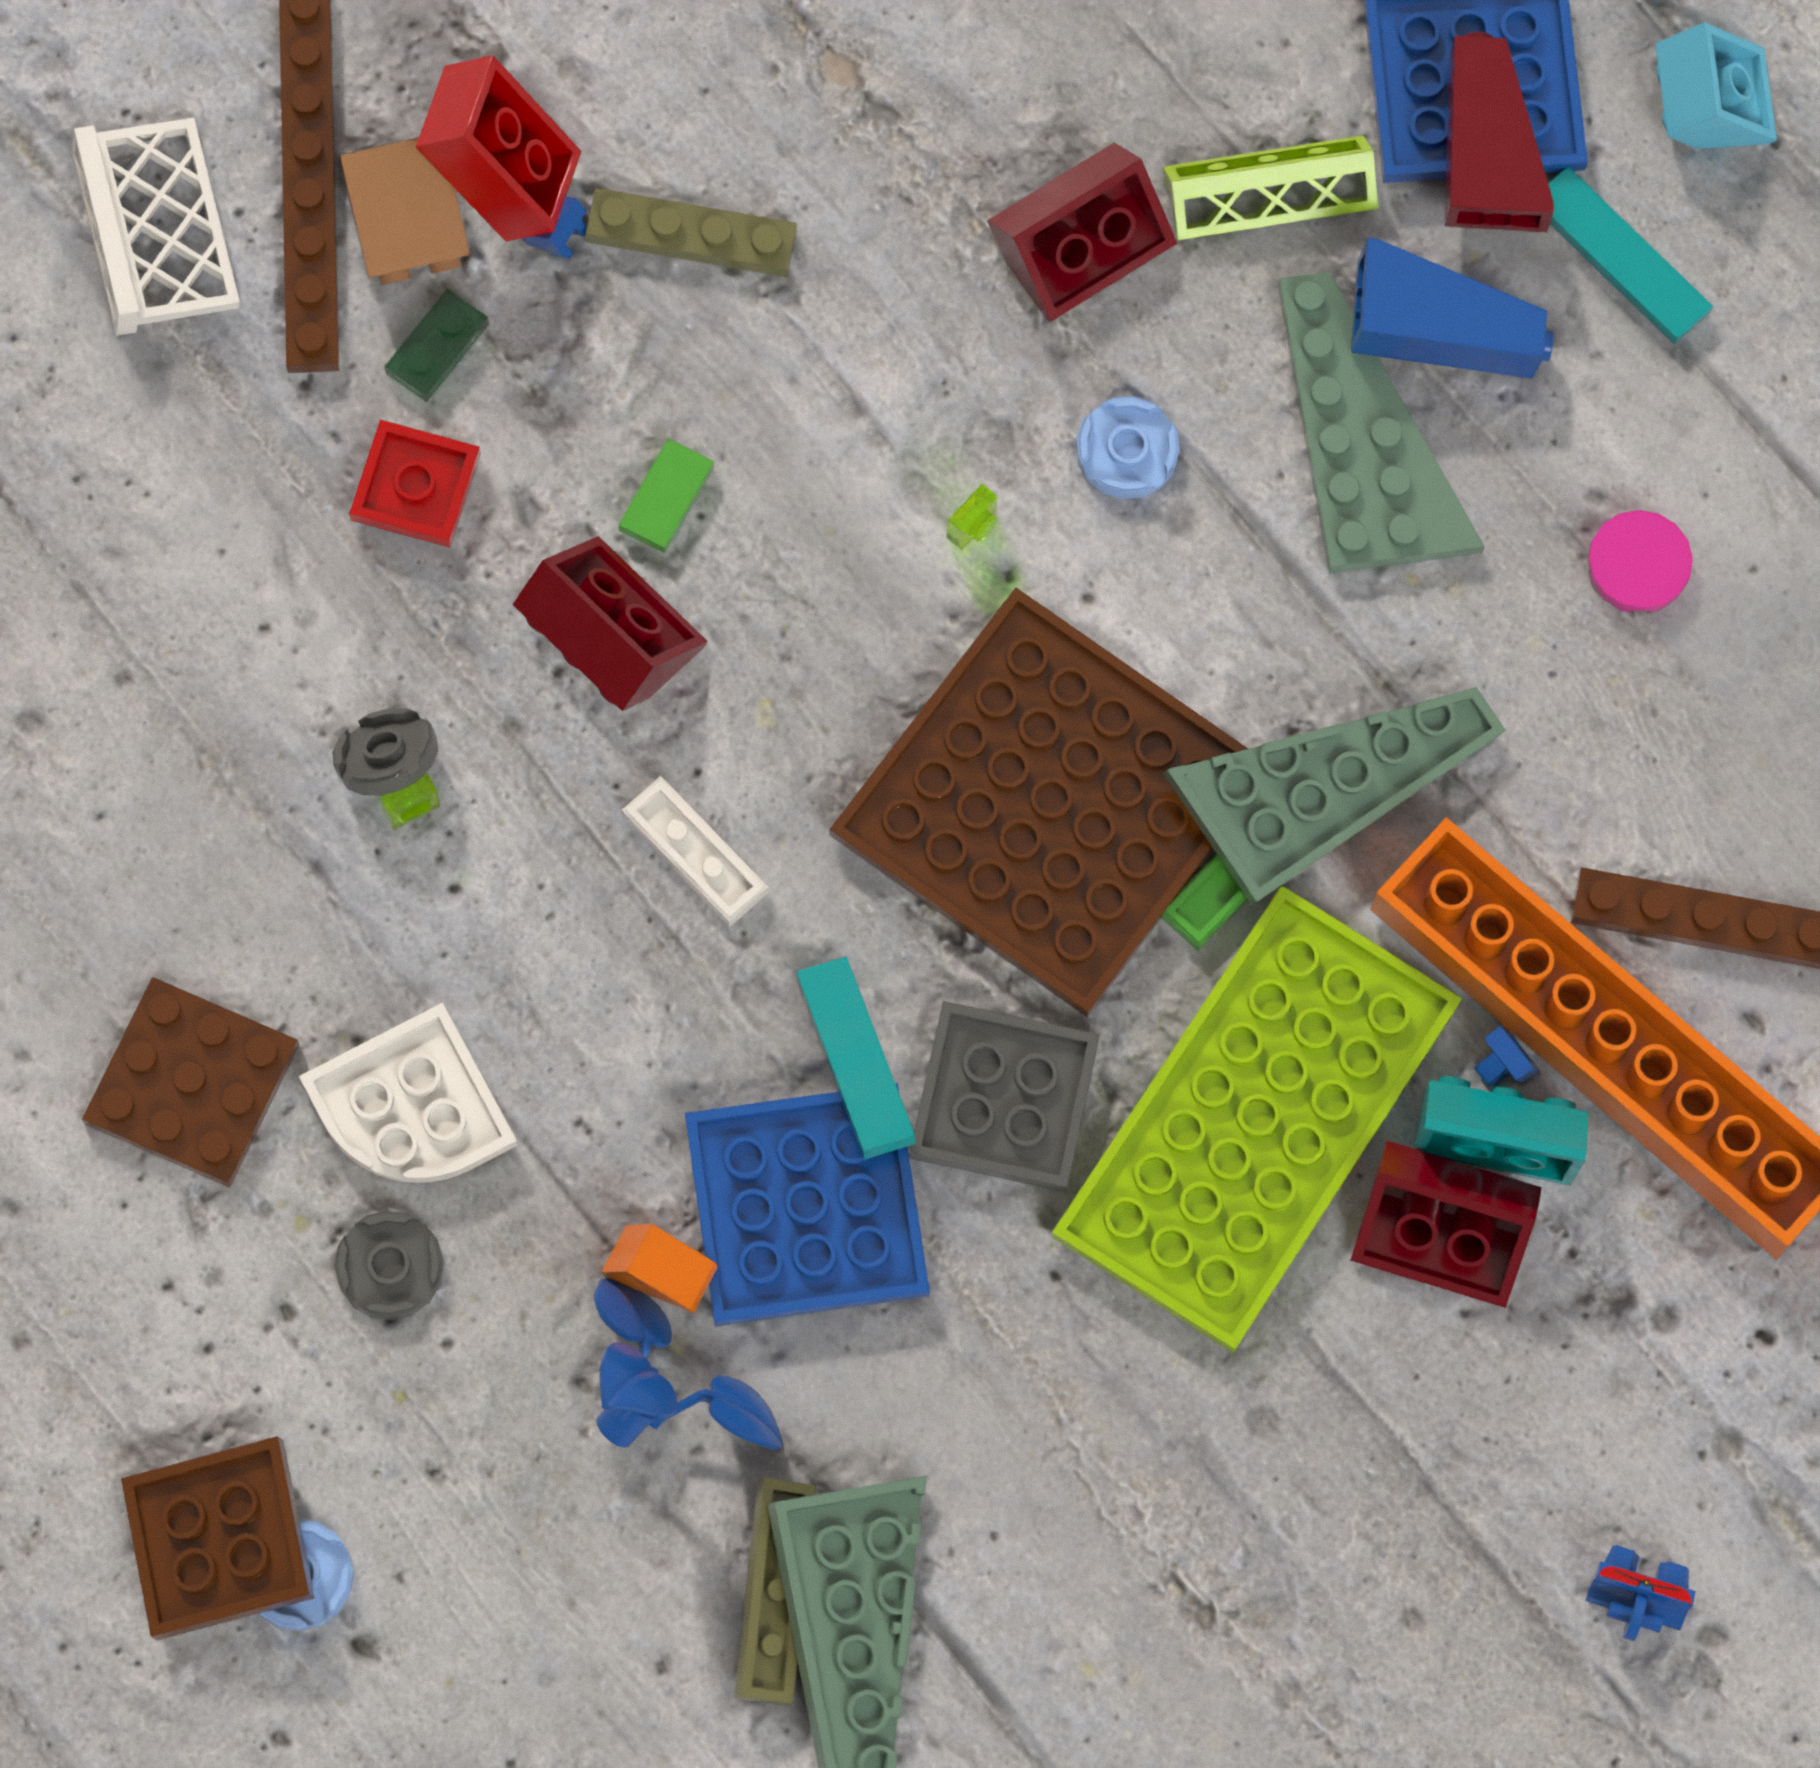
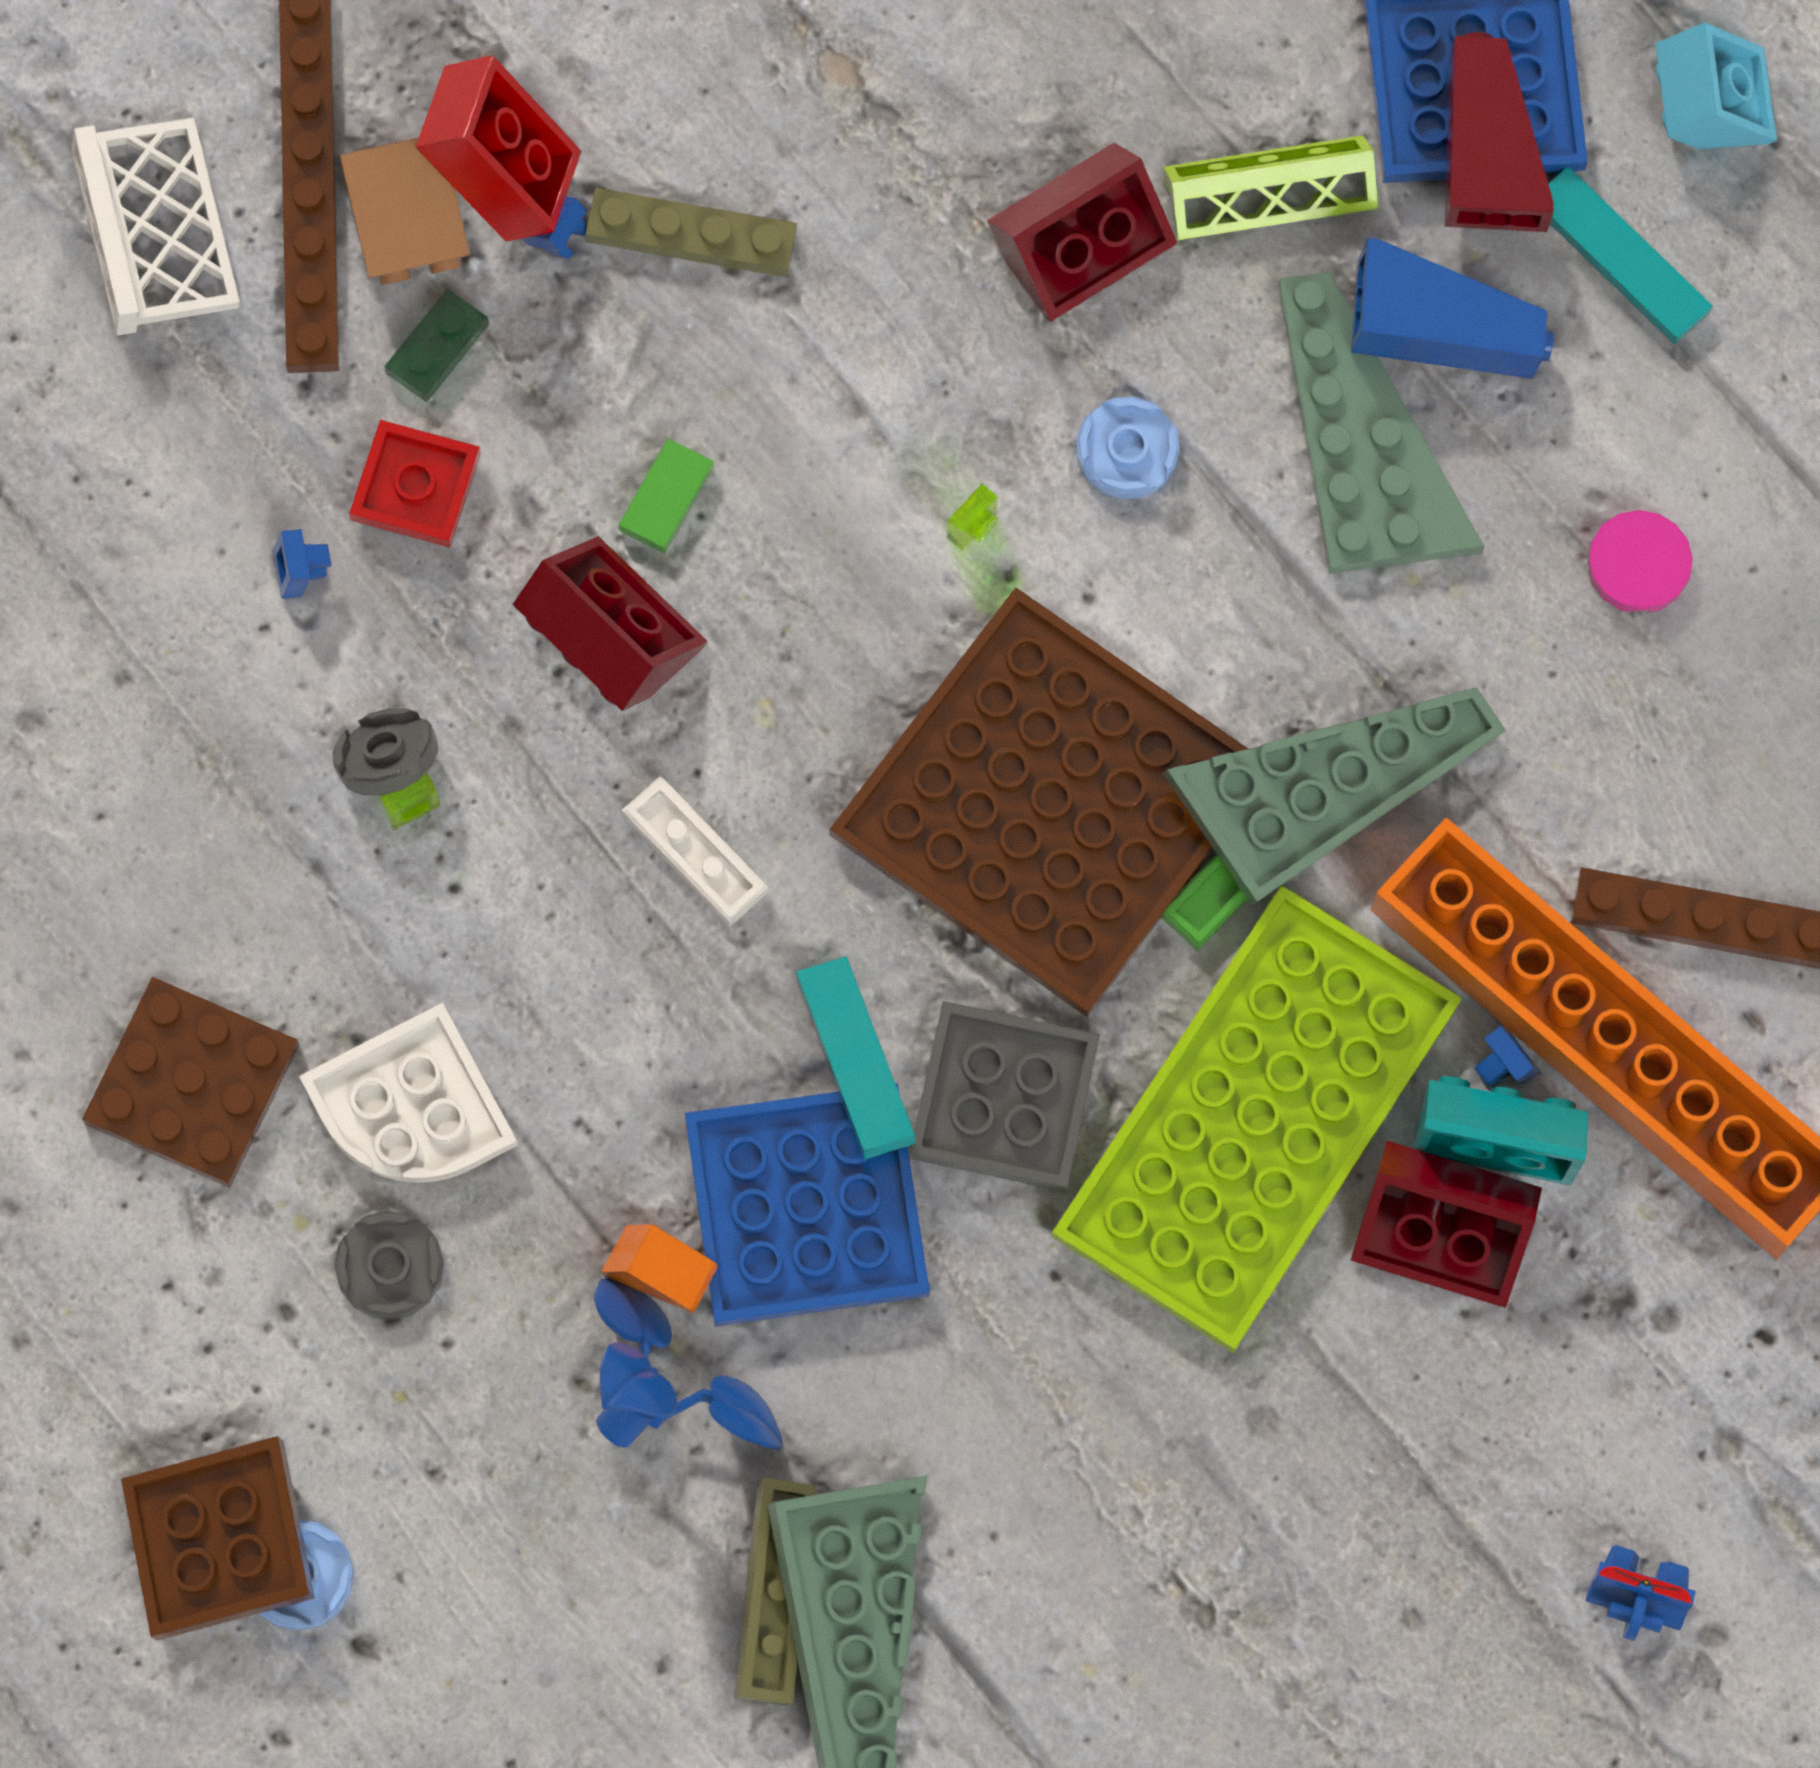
none -> blue tile [272,529,332,599]

